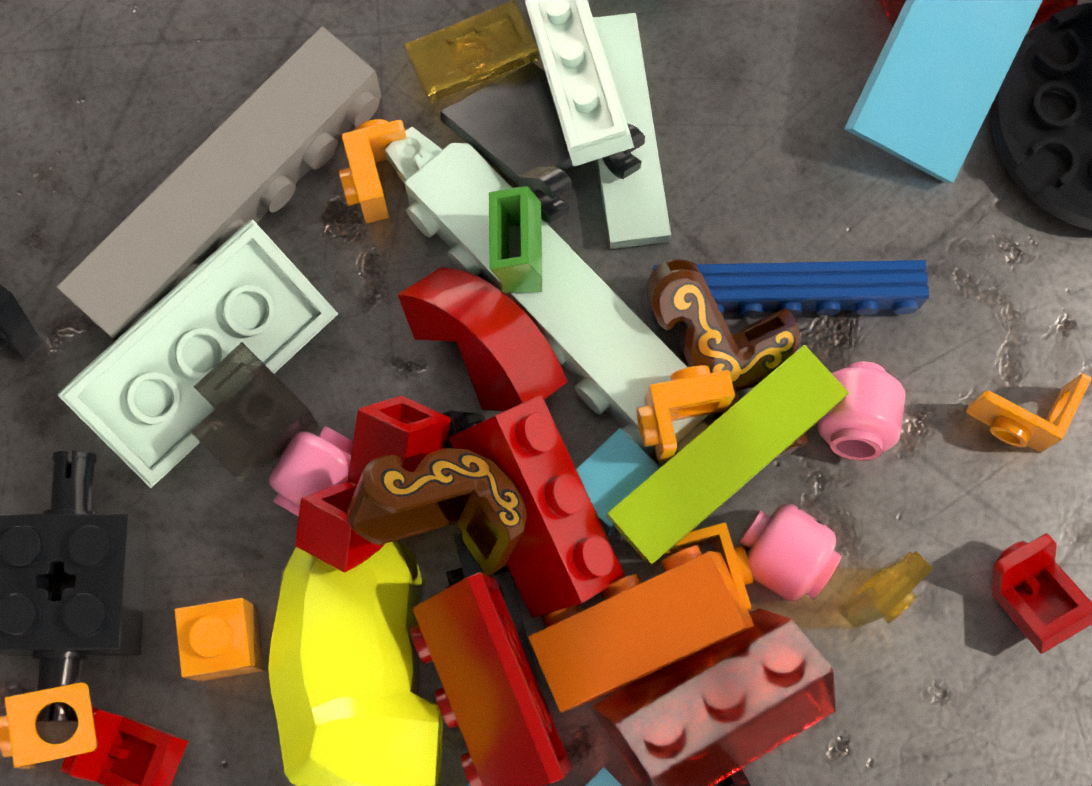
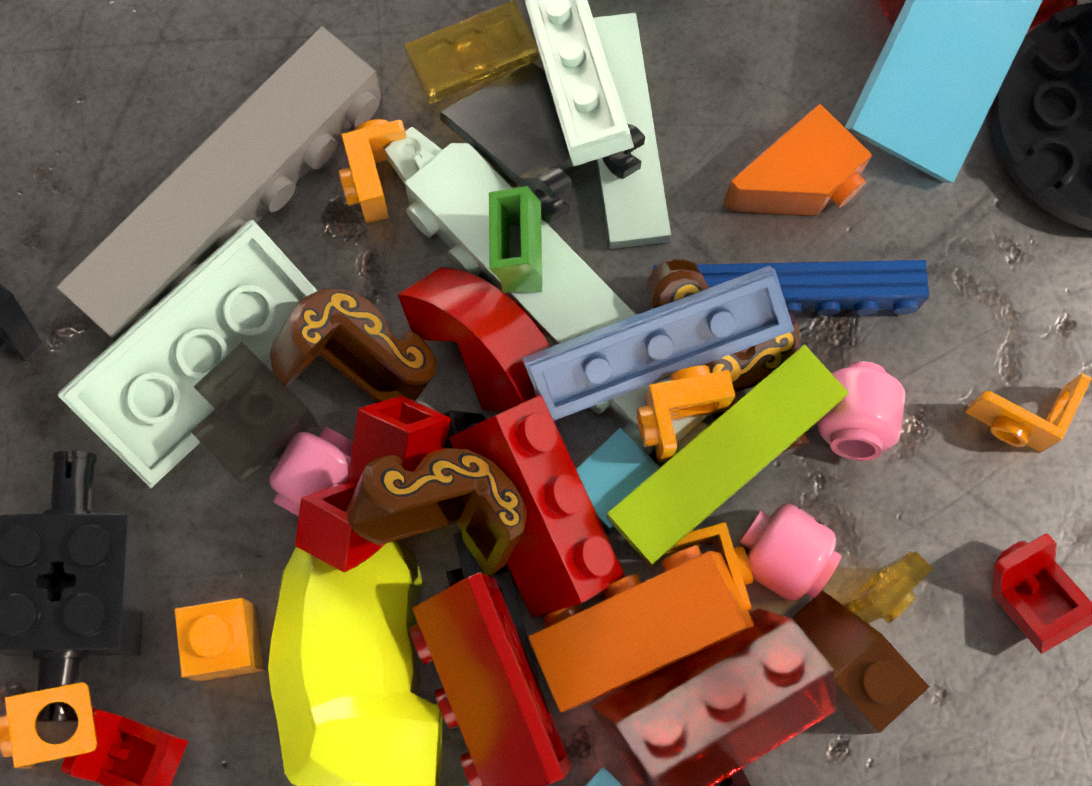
none -> reddish brown animal [270,288,437,403]
none -> medium blue tile [523,265,794,420]
none -> orange slope [723,104,872,216]
none -> reddish brown slope [774,590,929,735]

